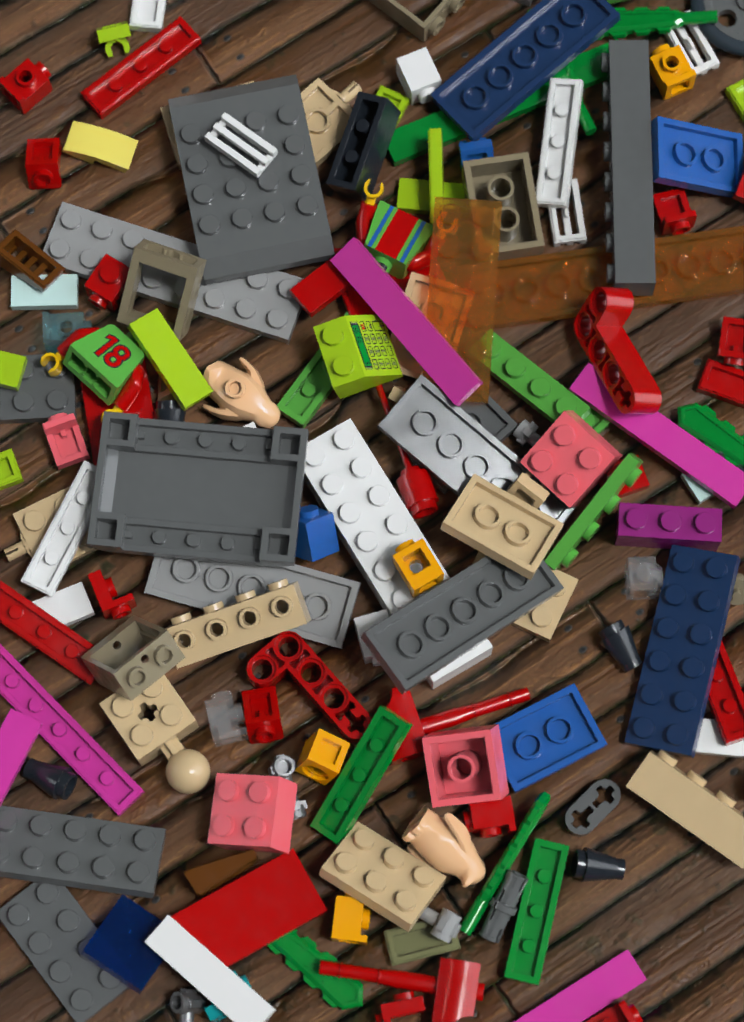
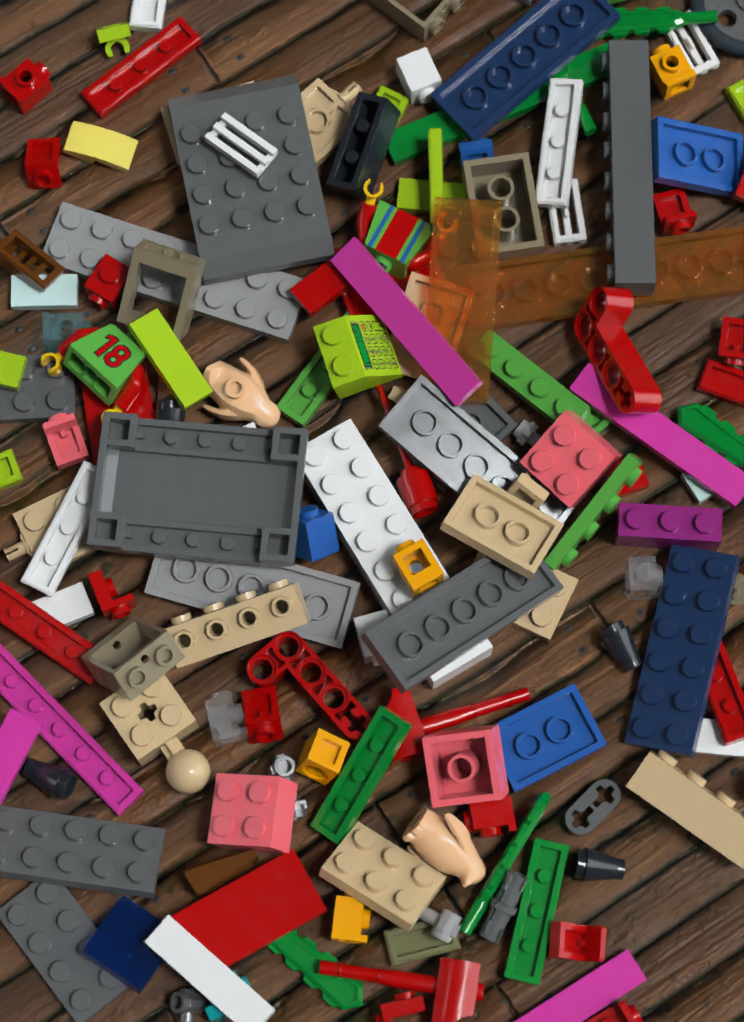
none -> red bracket [549,921,607,962]

